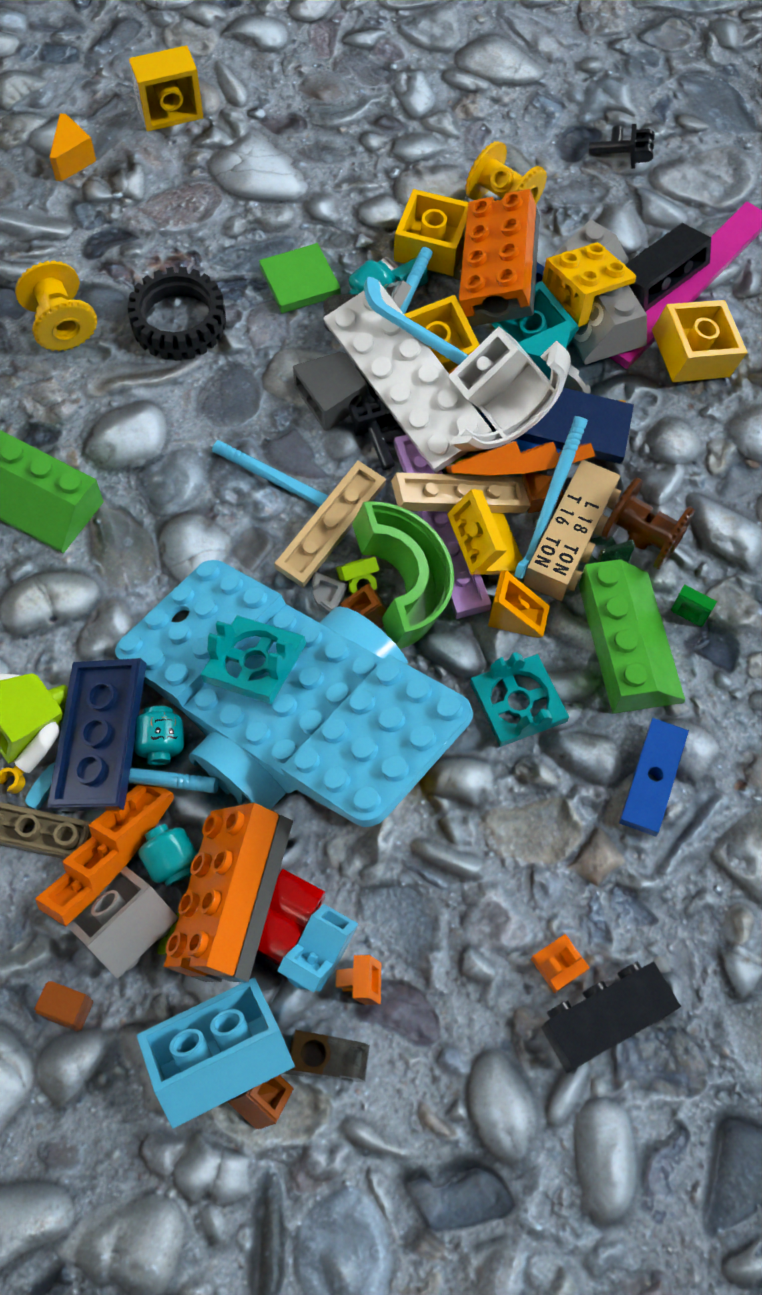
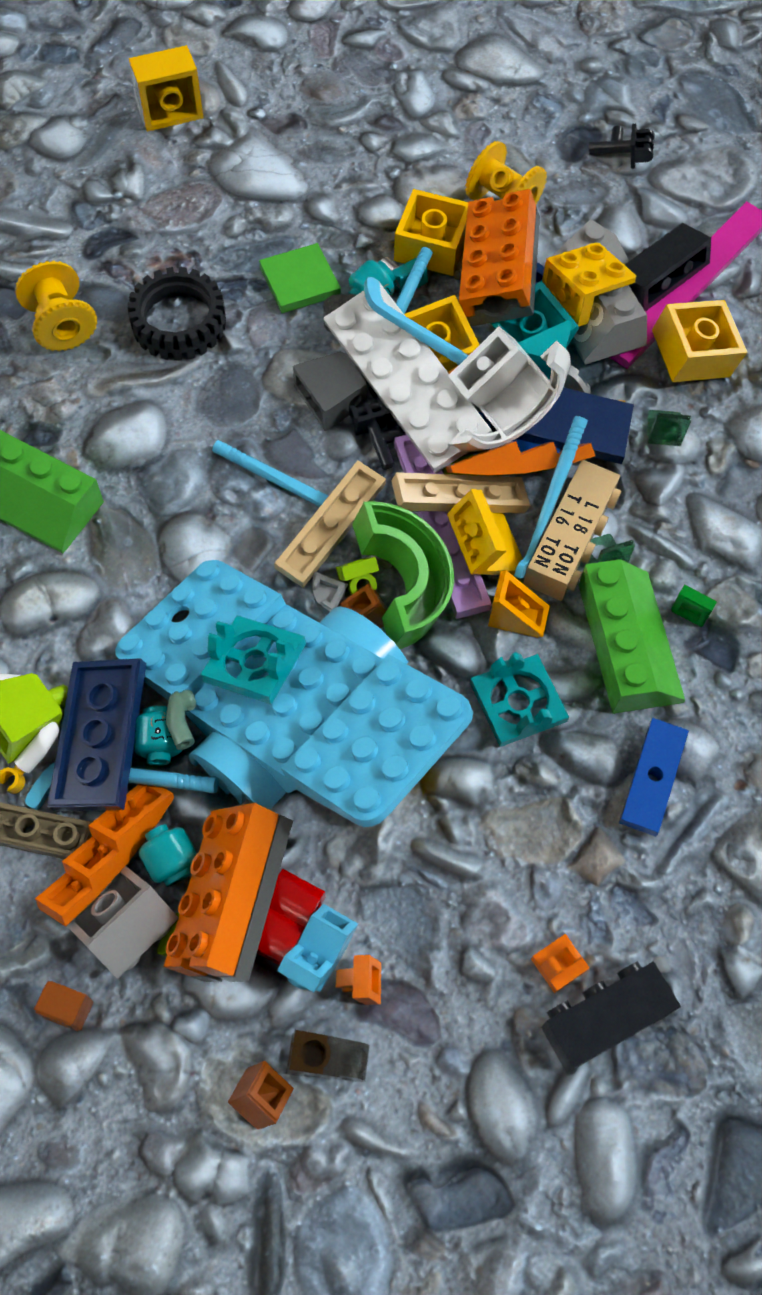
light orange slope [49,113,96,181] -> none
medium azure brick [136,977,295,1129] -> none
light grey tile [385,280,412,309] -> none
dark orange slope [522,472,564,513] -> none
reddish brown hose [602,478,695,570] -> none
none -> sand green arm [166,690,196,750]
none -> clear green bracket [647,410,691,446]

